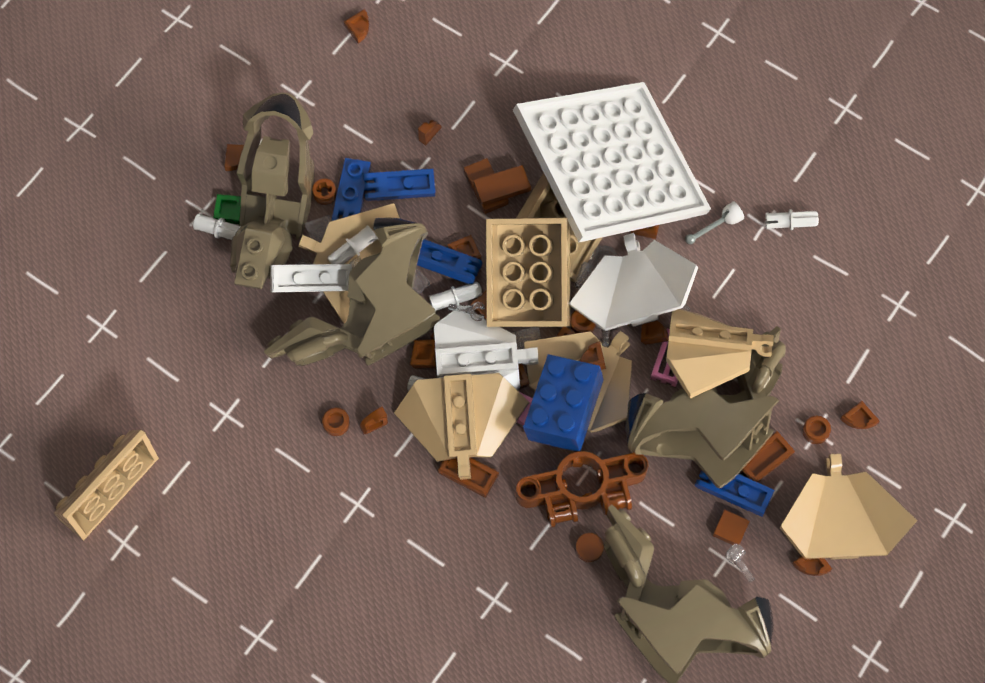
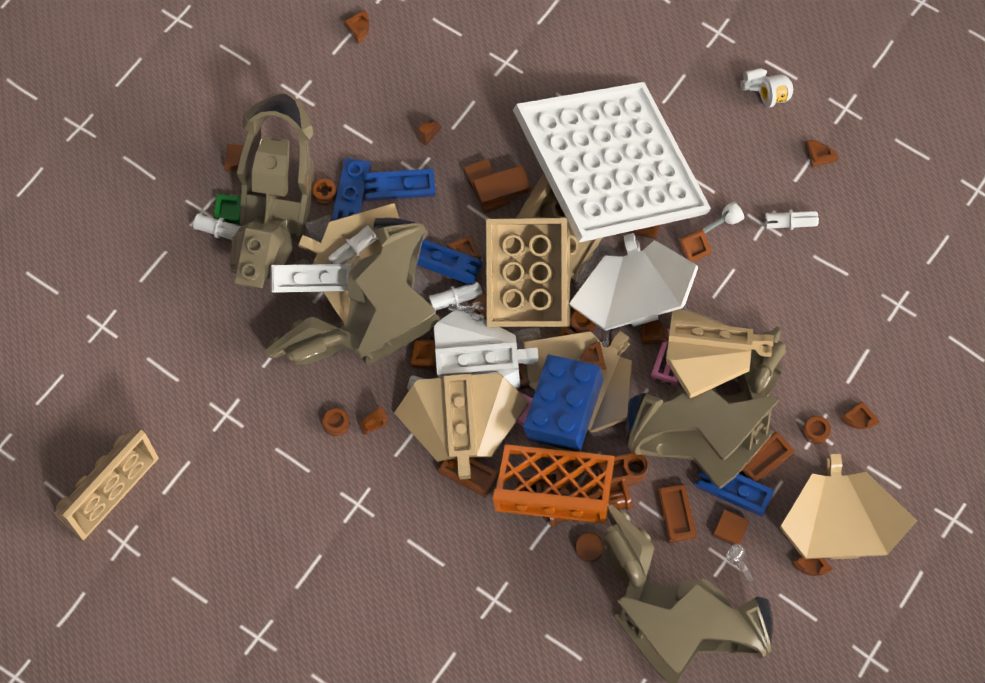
none -> orange fence [493,444,615,524]
none -> dark orange tile [657,484,697,543]
none -> dark orange tile [677,229,712,262]
none -> white piece [740,68,793,108]
none -> dark orange tile [805,140,838,167]

